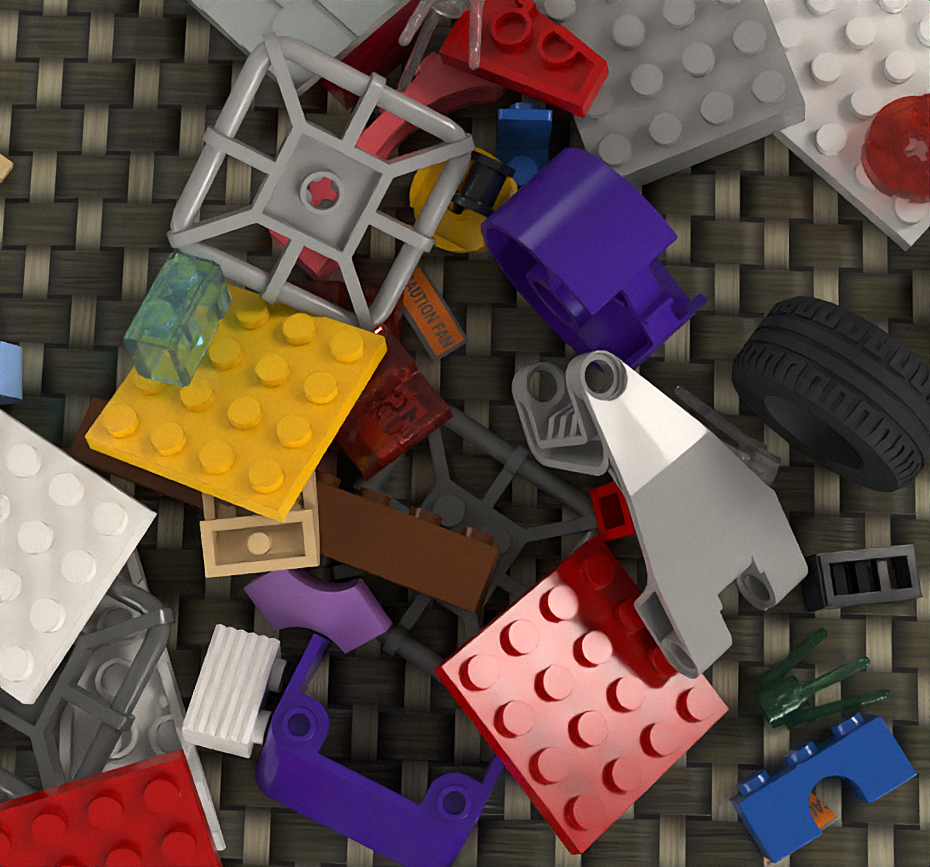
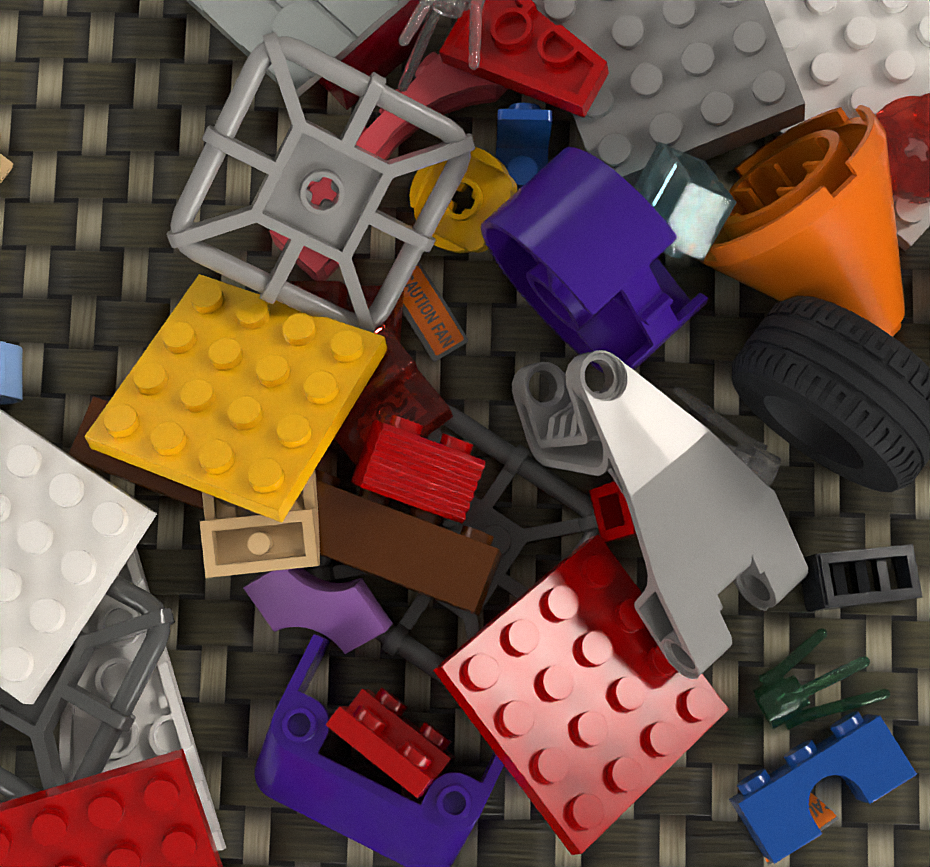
clear light blue brick [123,252,232,387] -> none
white brick [181,624,288,758] -> none
black bush [451,150,516,218] -> none
none -> red plate [325,687,456,798]
none -> red brick [351,414,486,524]
none -> clear light blue piece [634,142,737,260]
none -> orange cone [684,105,905,337]

